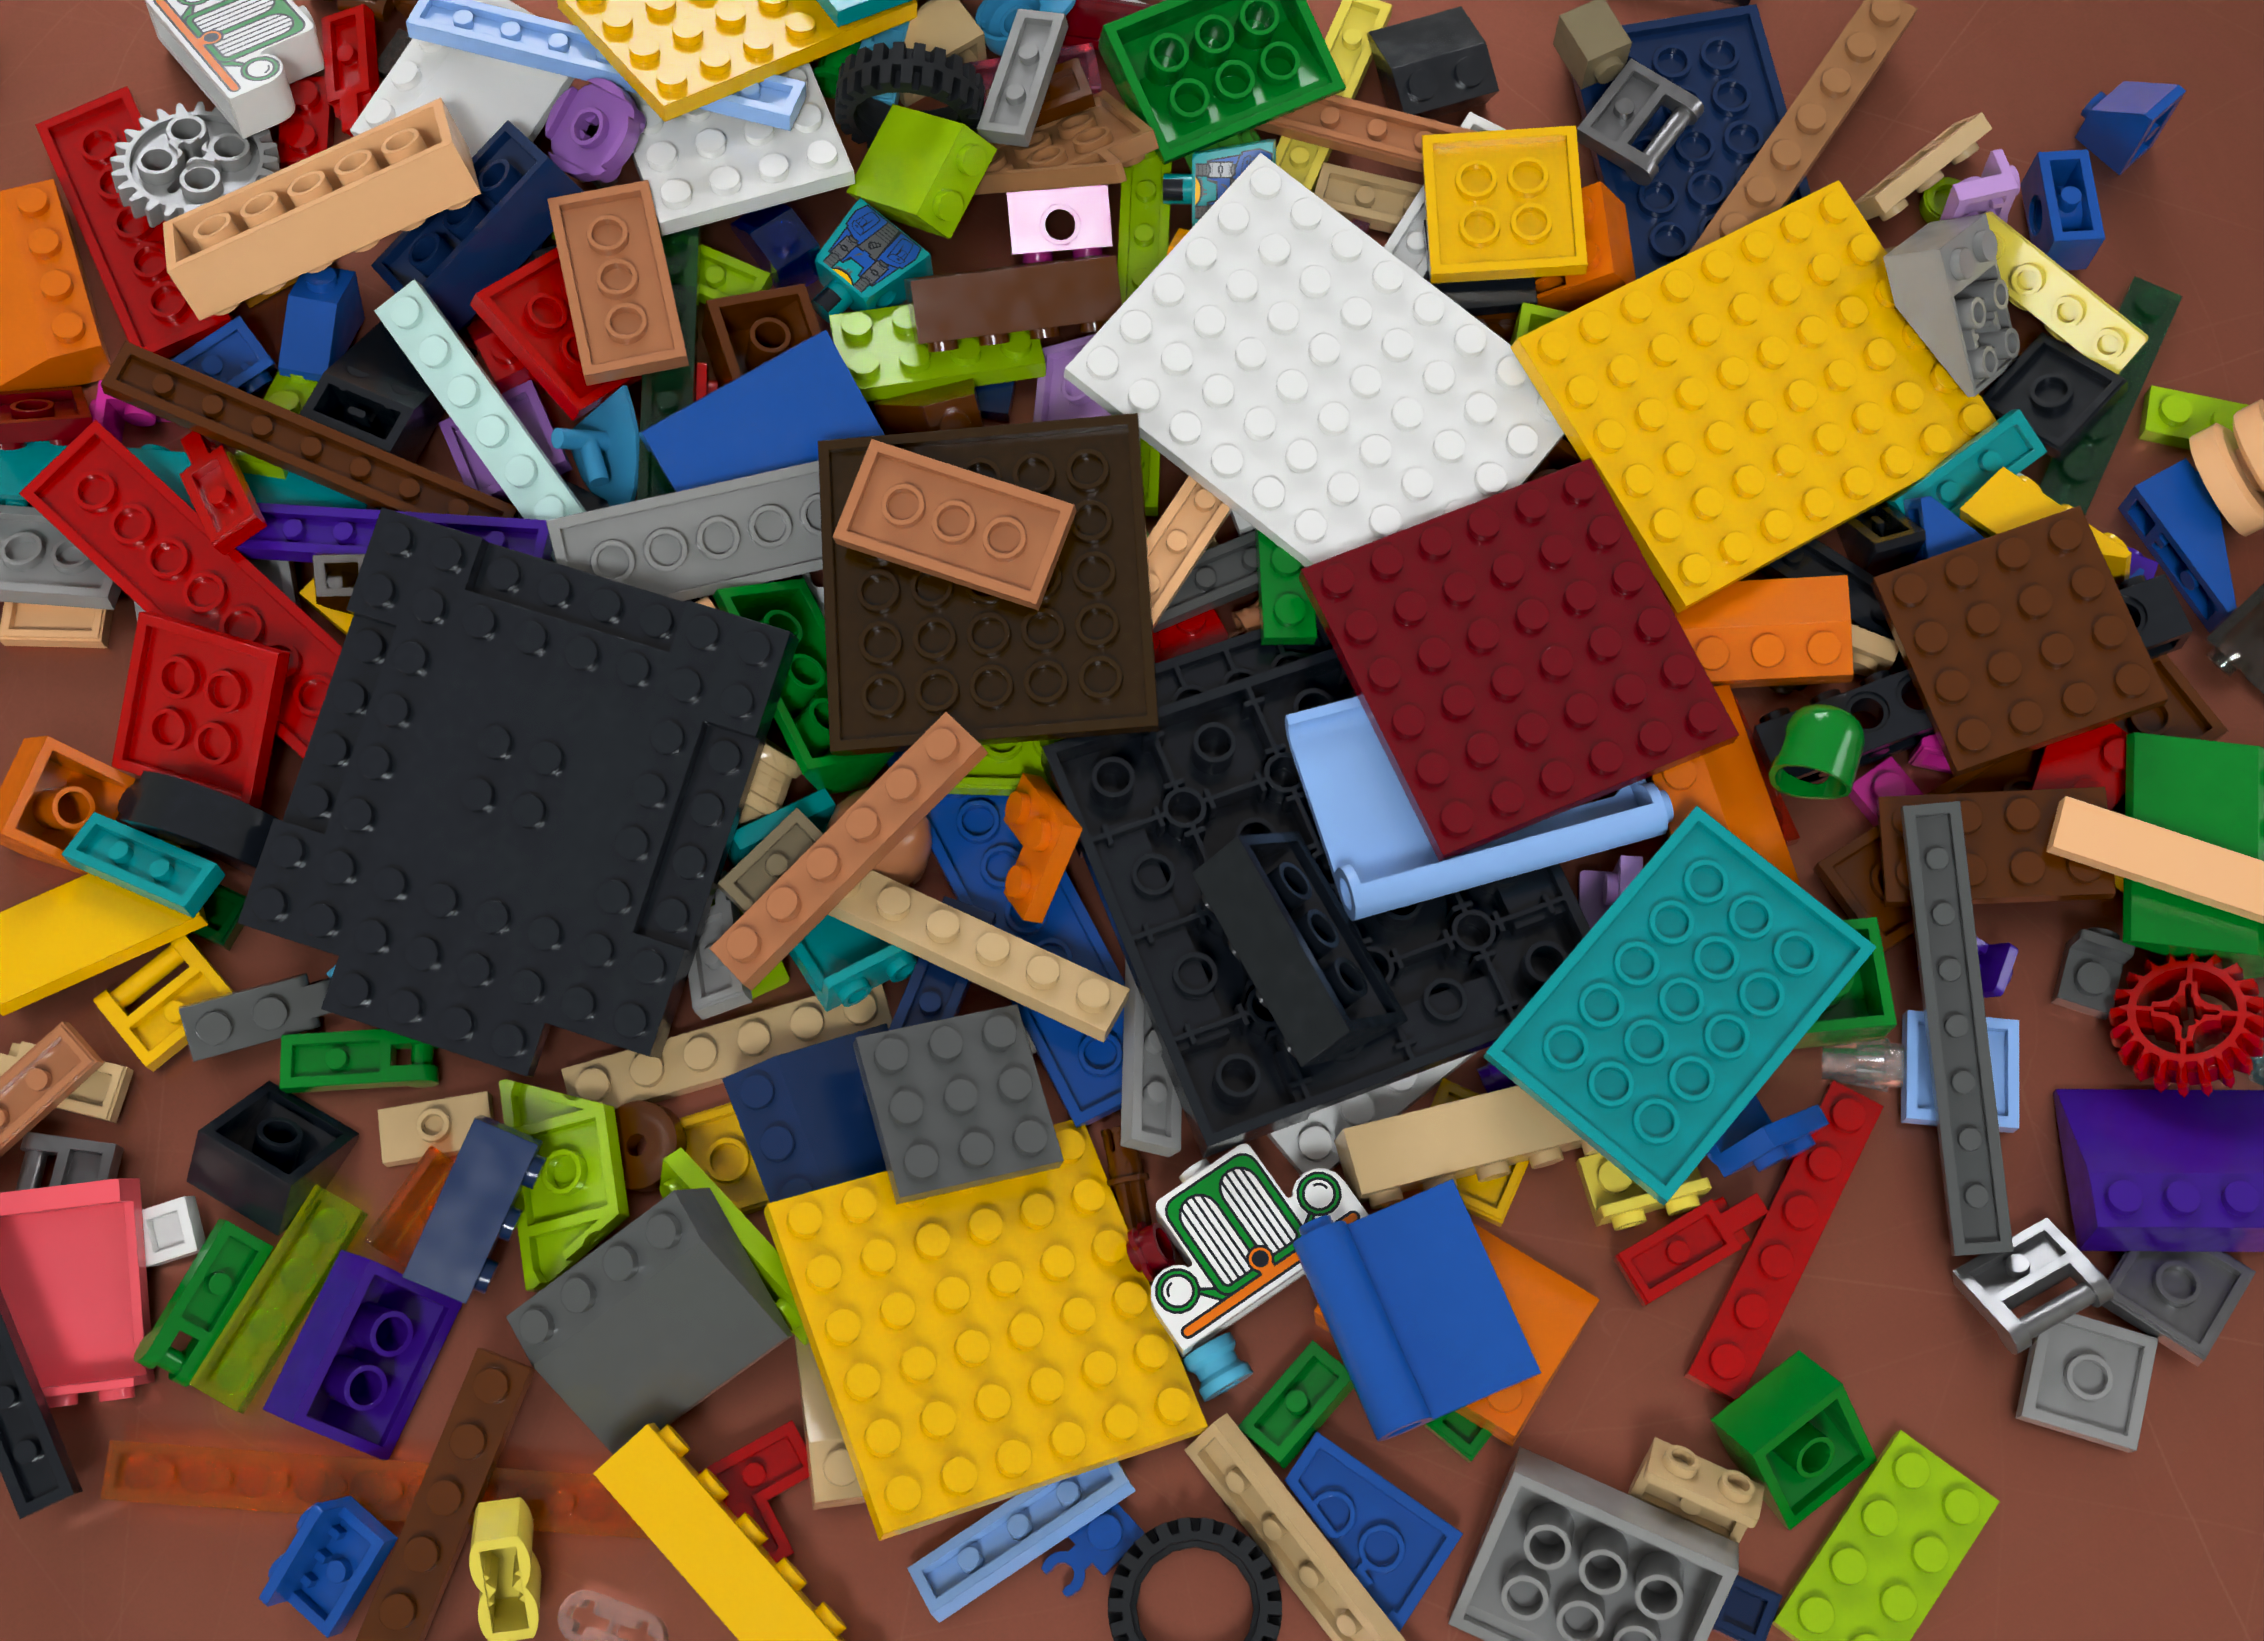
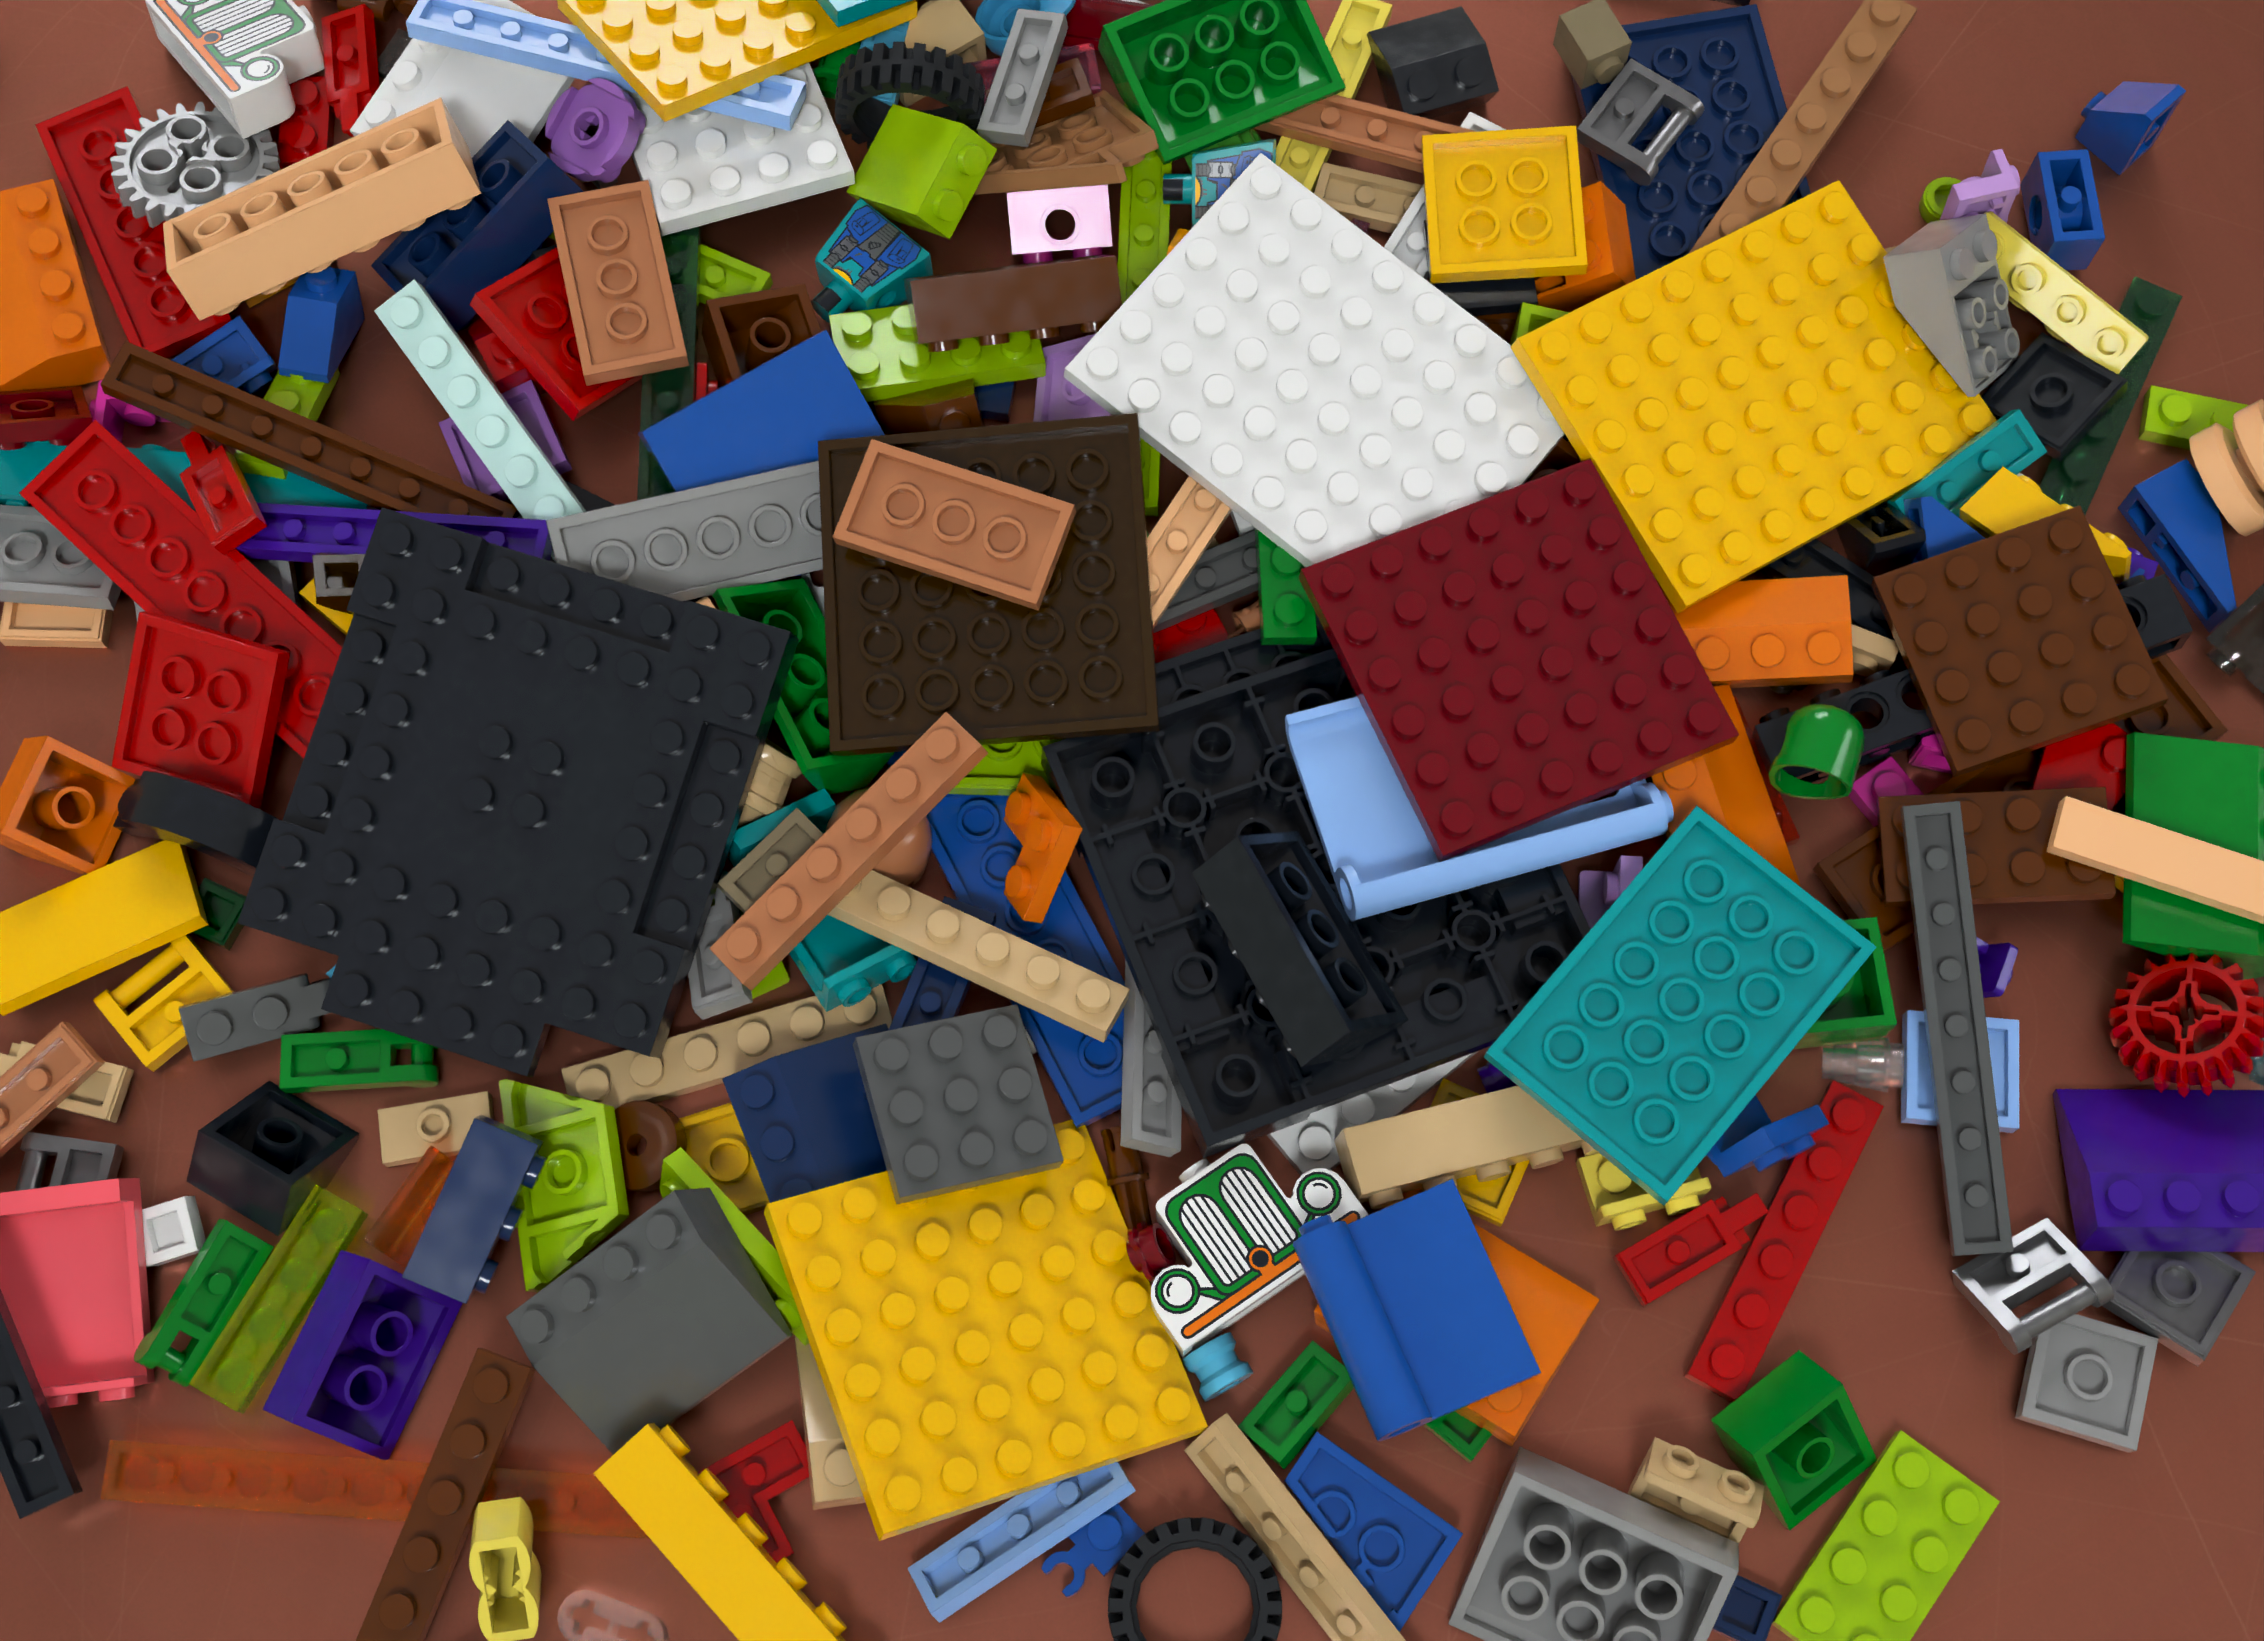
teal plate [61,812,226,918] -> none
blue bracket [259,1496,398,1638] -> none
black slope [299,321,478,463] -> none
dark azure shield [551,385,640,506] -> none
clear blue slope [730,204,820,288] -> none
tan plate [1854,112,1992,221] -> none
dark grey bracket [2051,927,2135,1020] -> none

